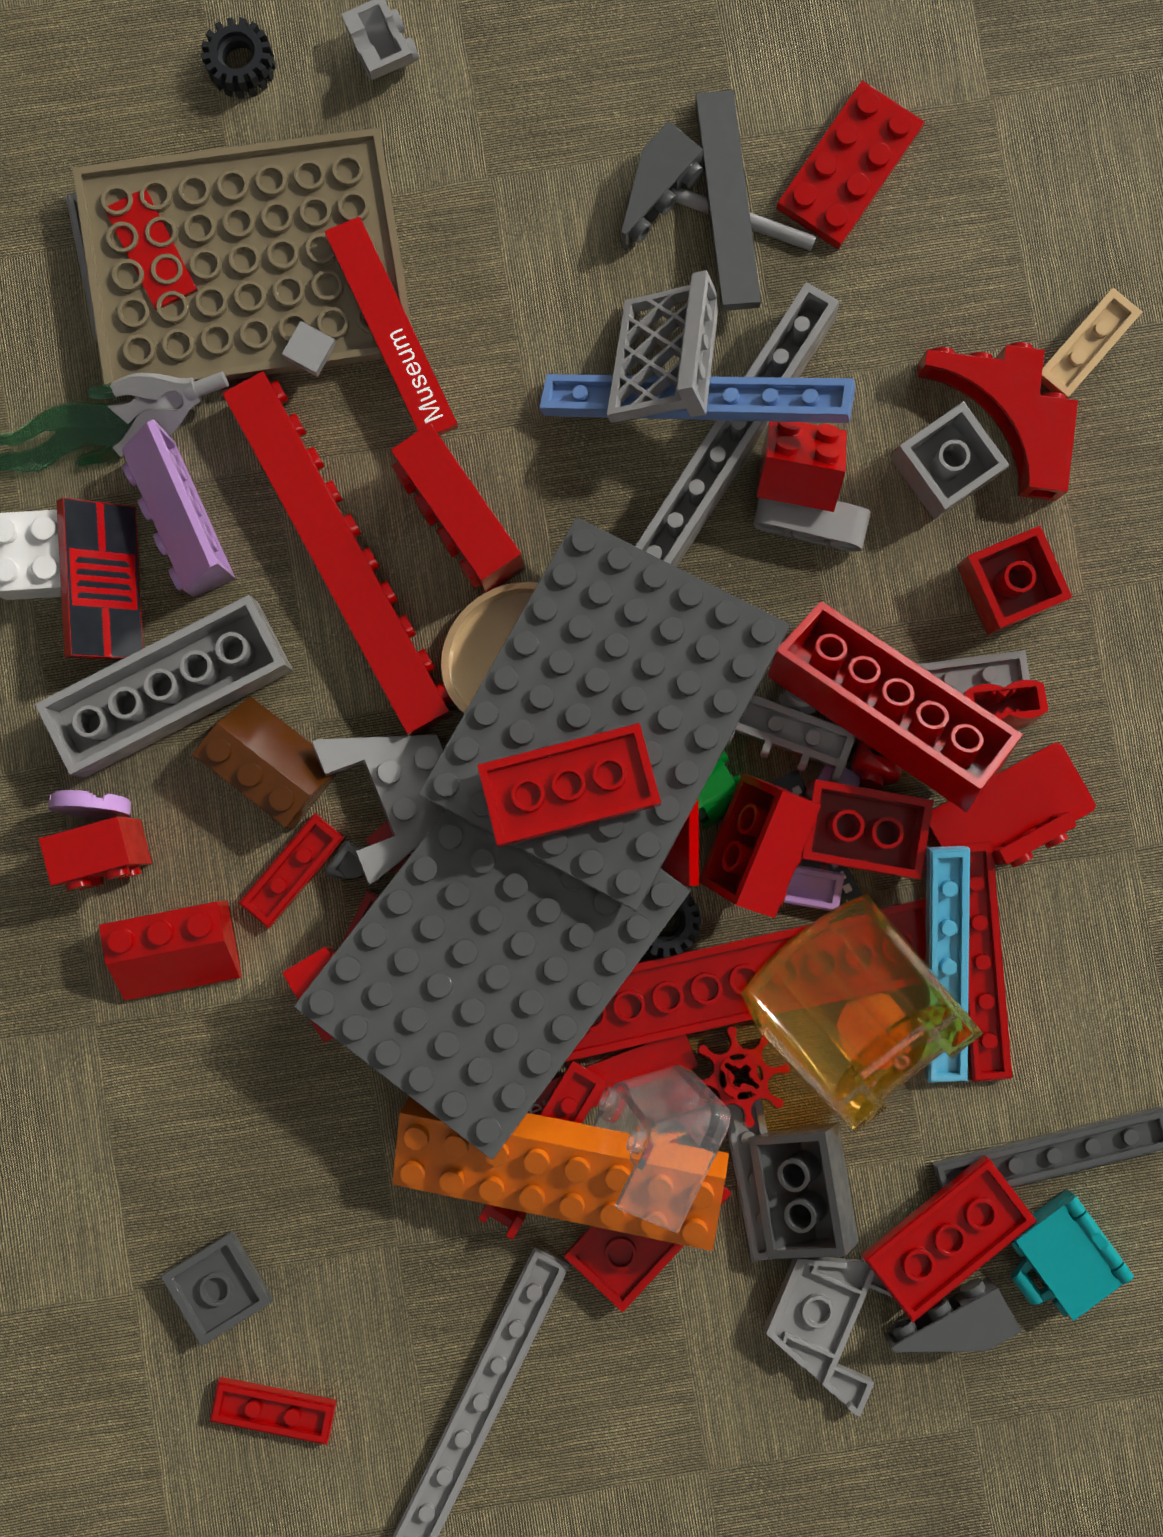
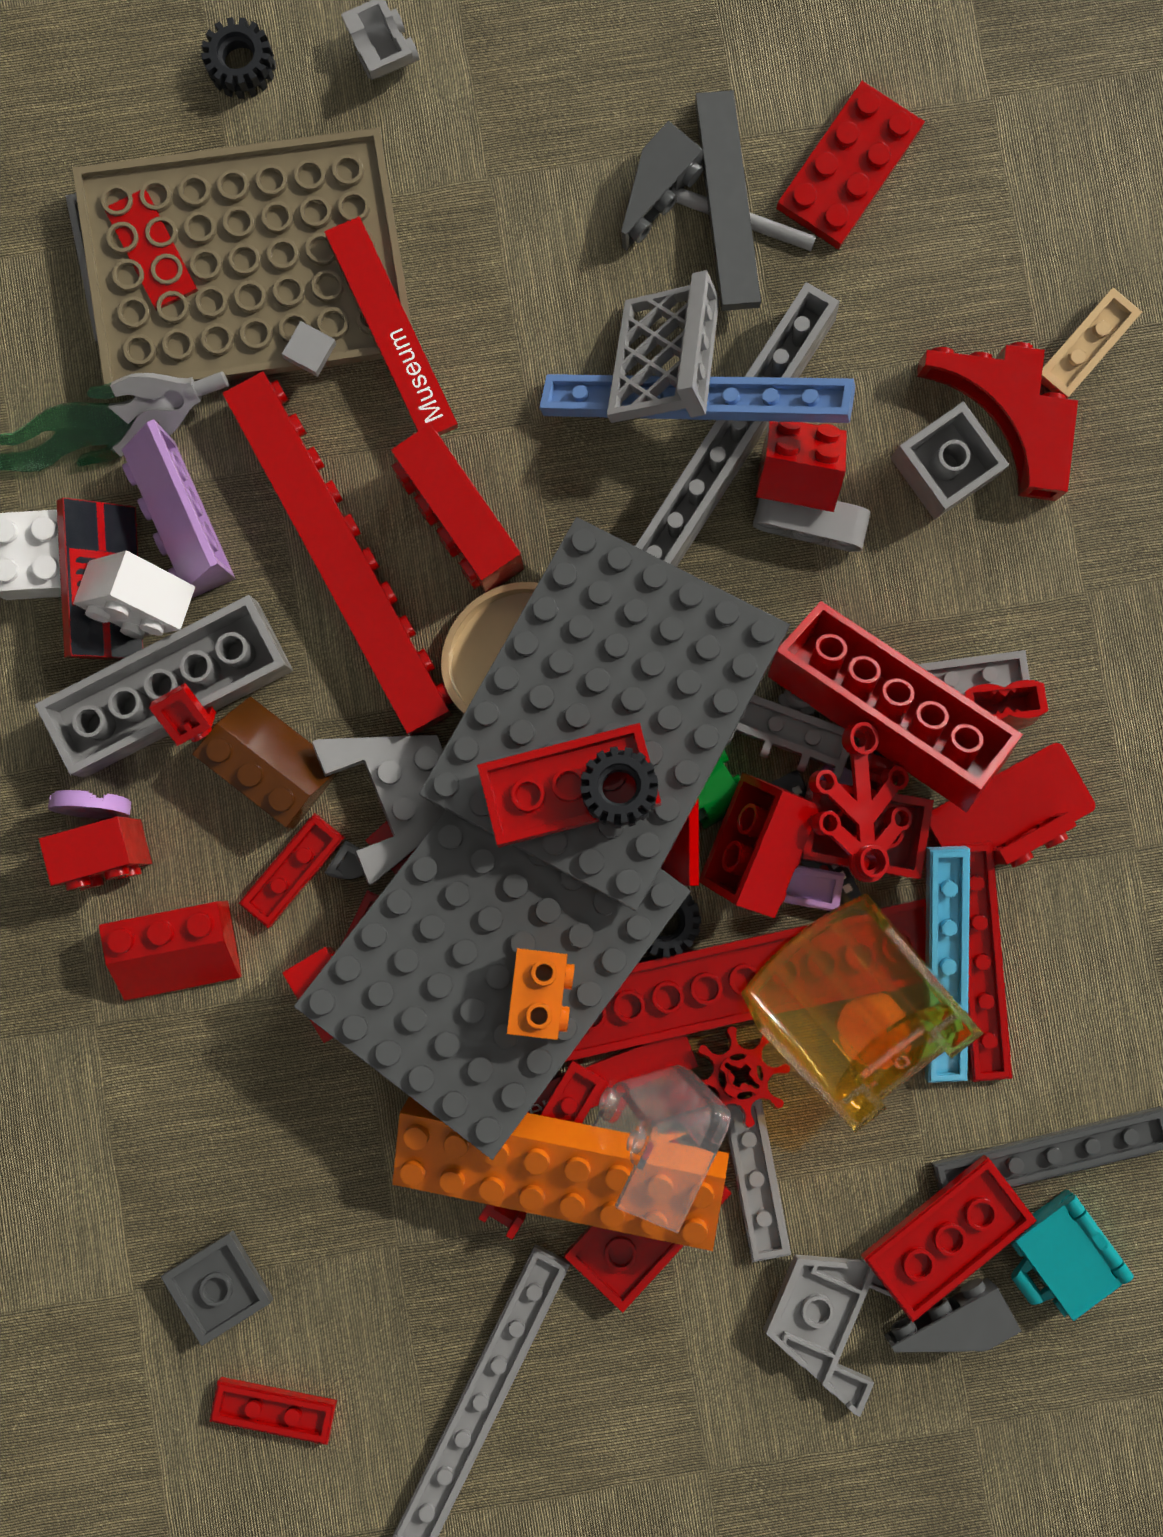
dark grey slope [749,1122,859,1259] -> none
red brick [956,525,1073,635] -> none
none -> white brick [73,550,196,639]
none -> red bracket [149,683,217,746]
none -> orange brick [507,948,575,1040]
none -> black tyre [580,746,658,828]
none -> red plant [809,722,912,882]

